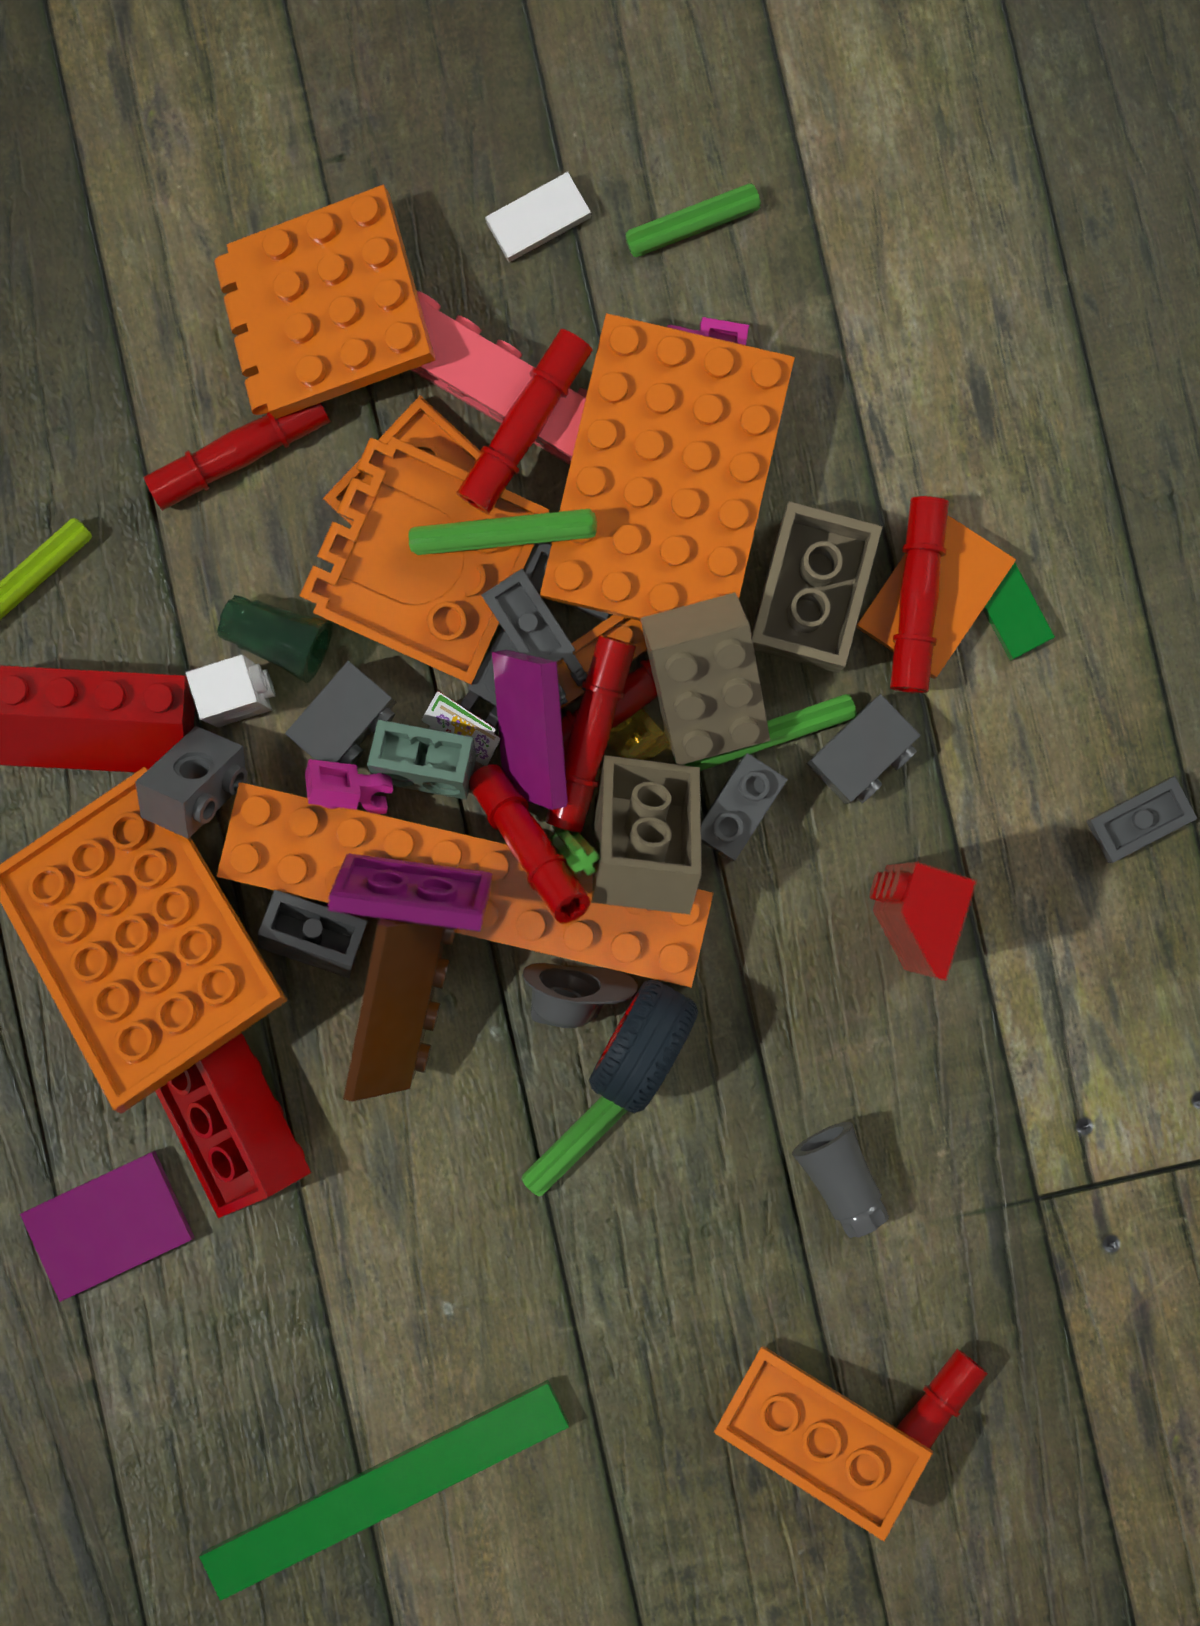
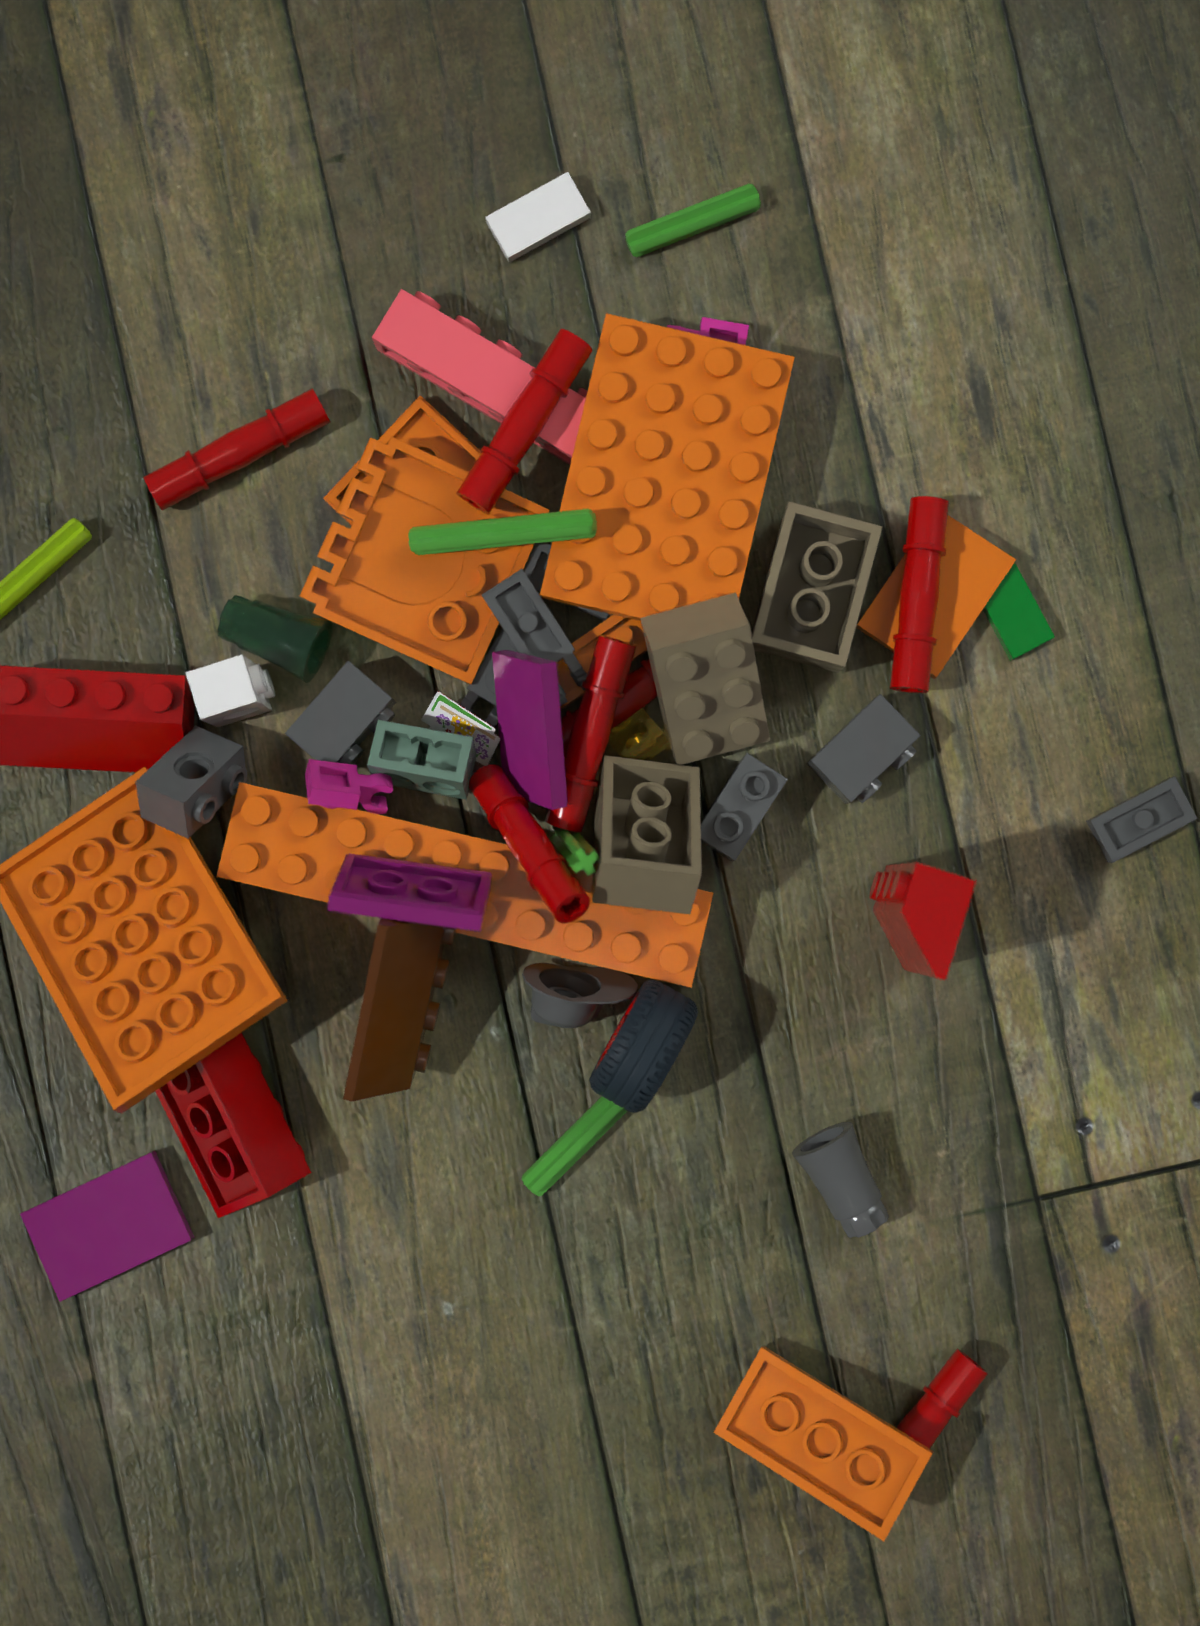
green tile [199,1380,569,1601] -> none
orange hinge [214,184,436,419] -> none
dark grey brick [258,890,368,978] -> none
bright green axle [674,694,857,771] -> none

